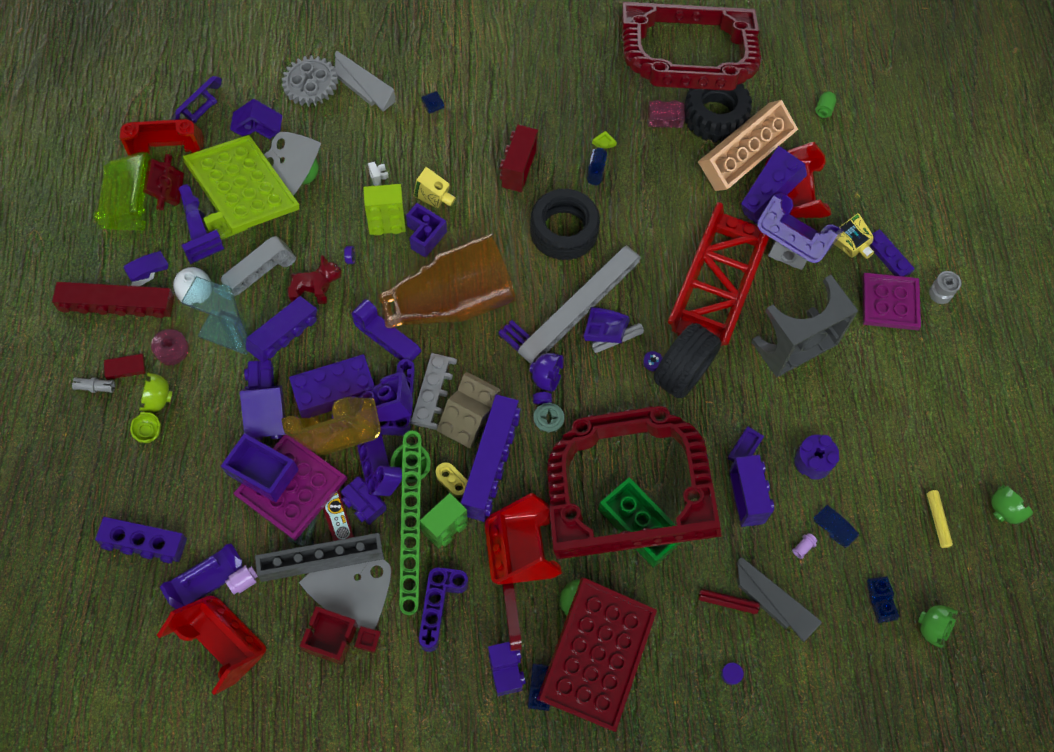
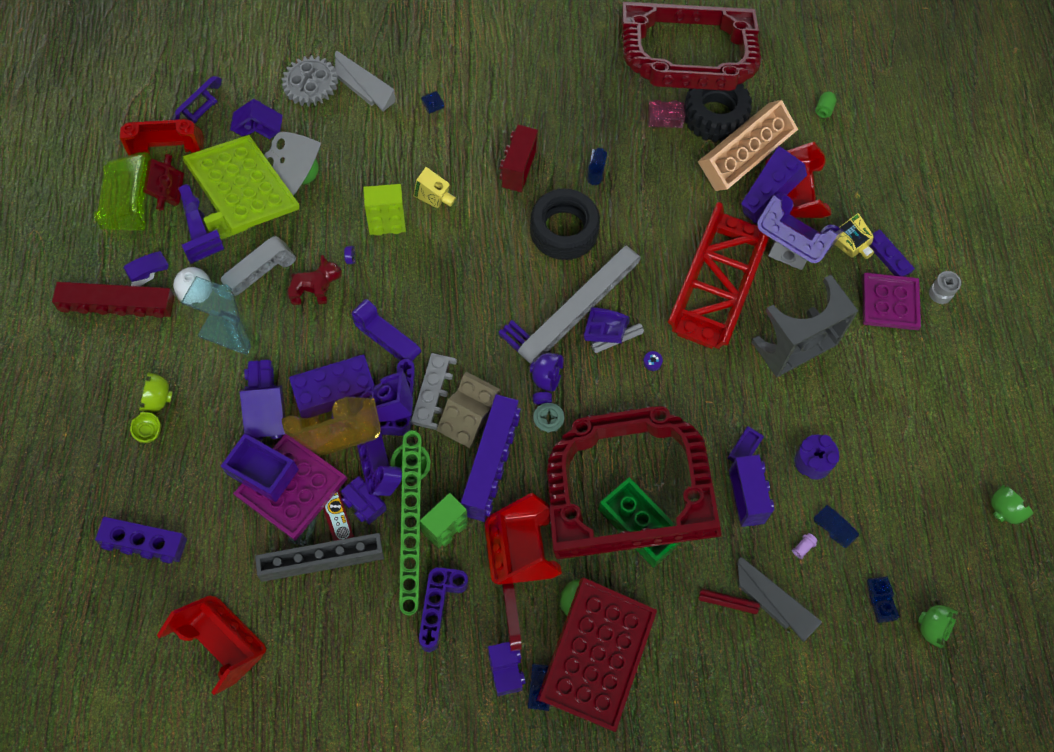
light grey pin [72,377,115,393] -> none
dark red tile [104,354,146,380] -> none
clear pink piece [151,329,189,365] -> none
dark purple piece [160,543,242,609] -> none
lavender brick [225,565,258,595] -> none
dark purple brick [246,296,317,363] -> none
light grey piece [299,560,391,630] -> none
dark red piece [299,606,358,665] -> none
dark red plate [354,626,381,653] -> none
white tile [368,161,389,186] -> none
clear orange windscreen [379,234,517,328] -> none
dark purple brick [406,203,447,258] -> none
light yellow plate [435,462,468,498] -> none
lime tile [592,131,617,149] -> none
black tyre [654,323,722,398] -> none
dark purple tile [721,663,744,685] -> none
light yellow axle [927,490,953,548] -> none

